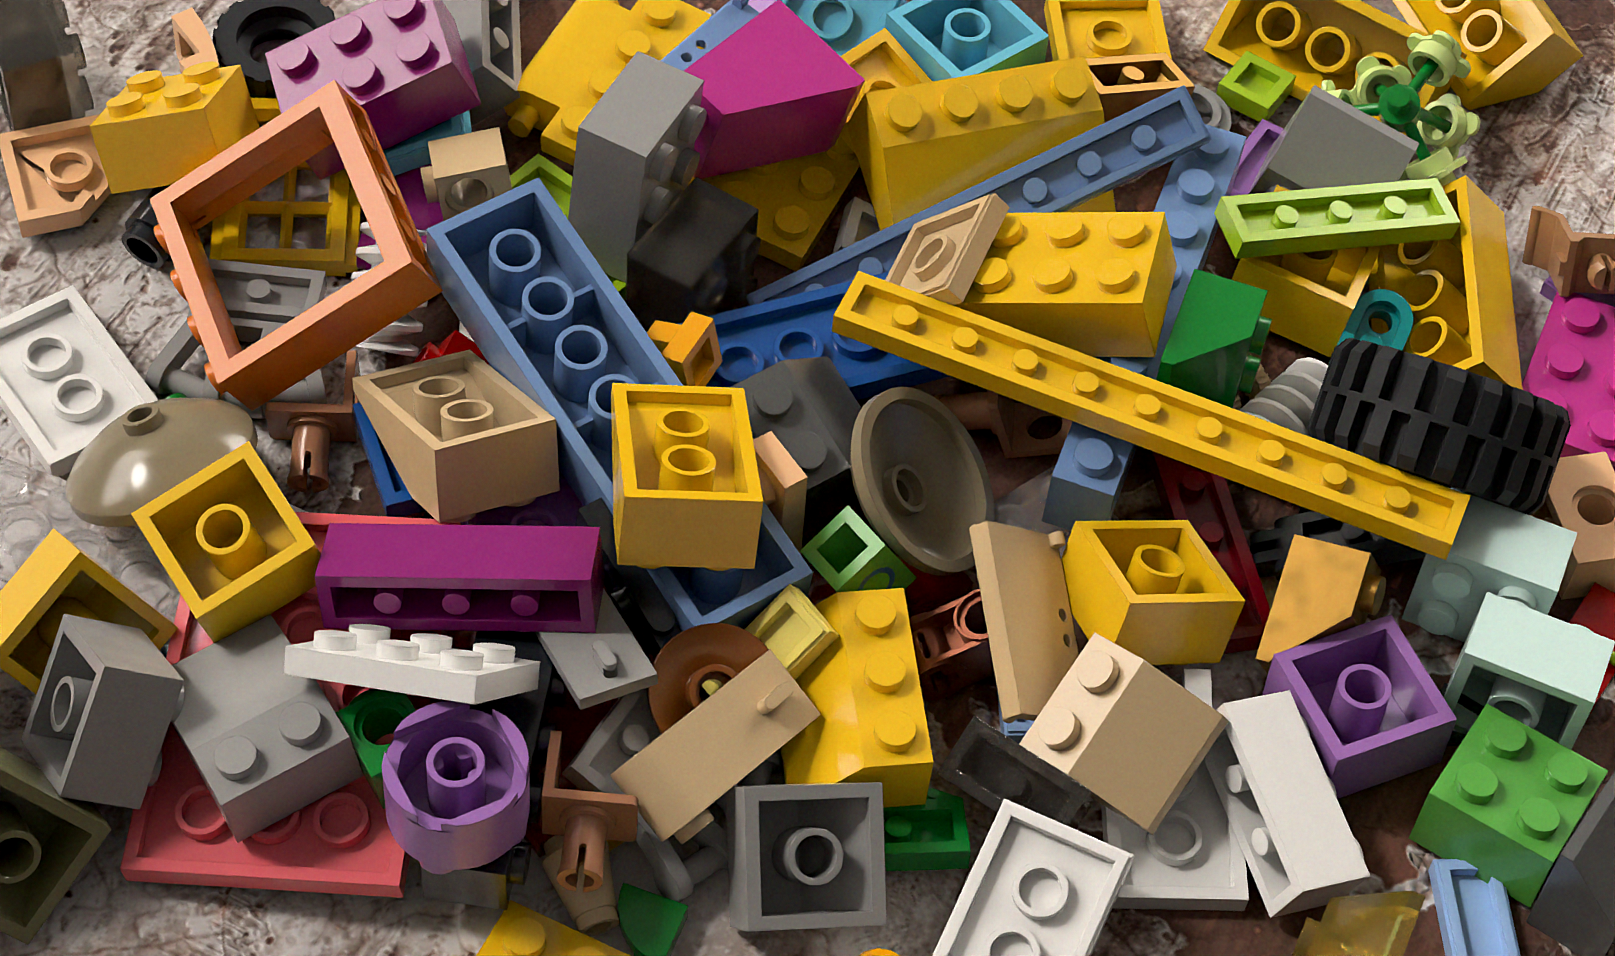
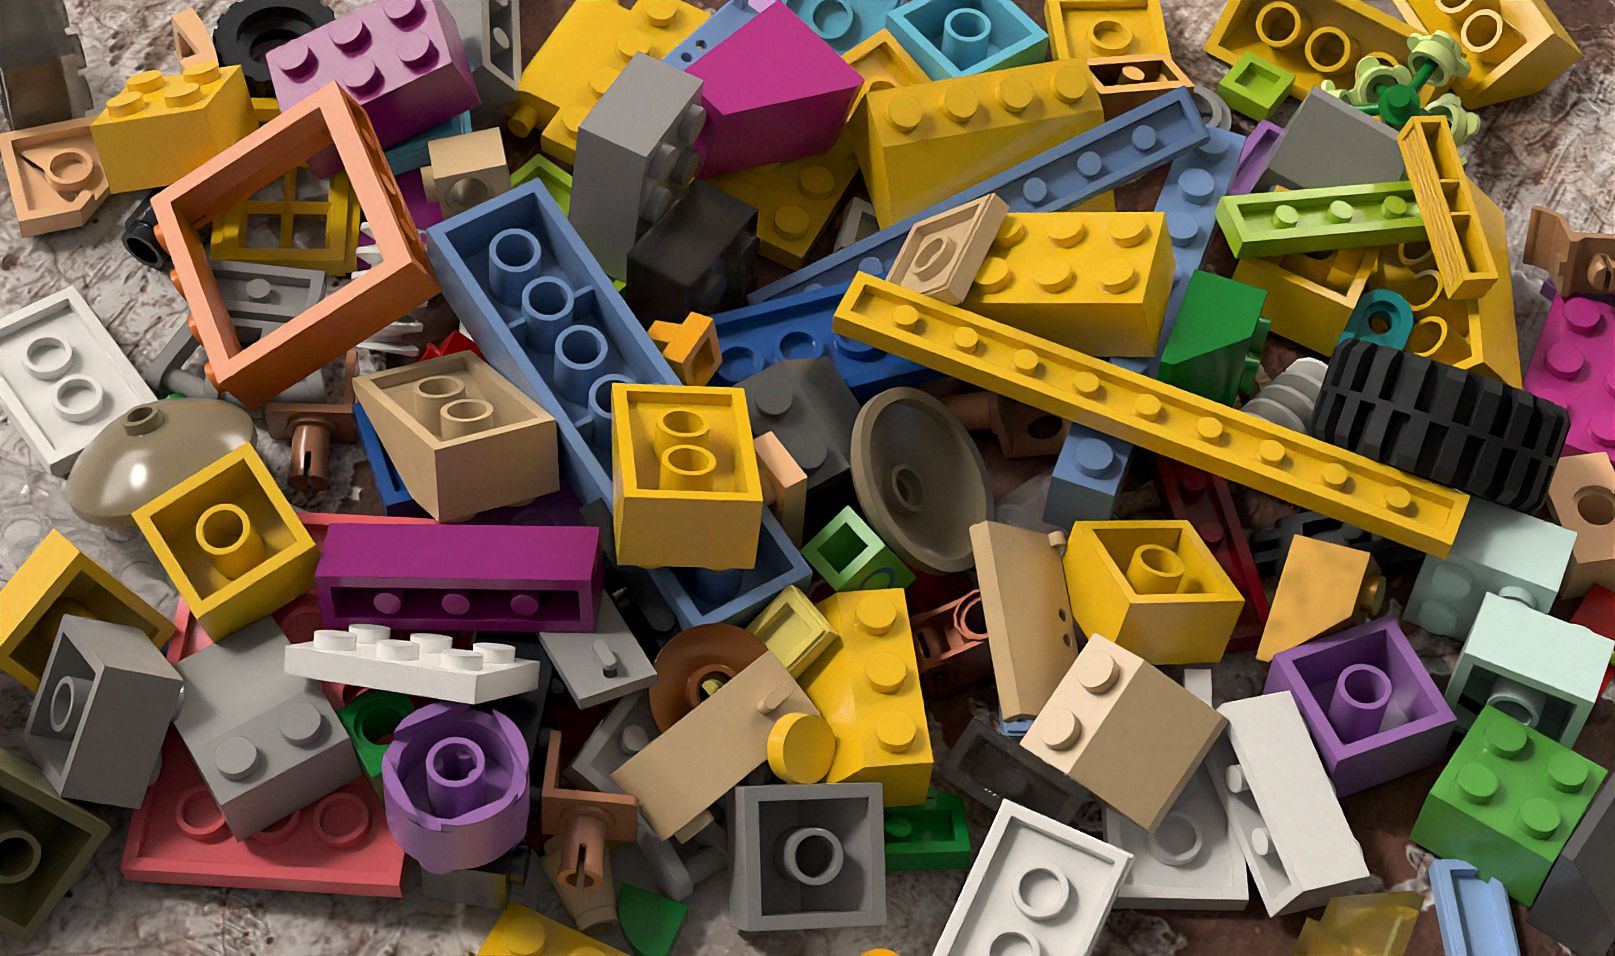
none -> yellow tile [767,712,835,784]
none -> yellow piece [1396,115,1499,300]

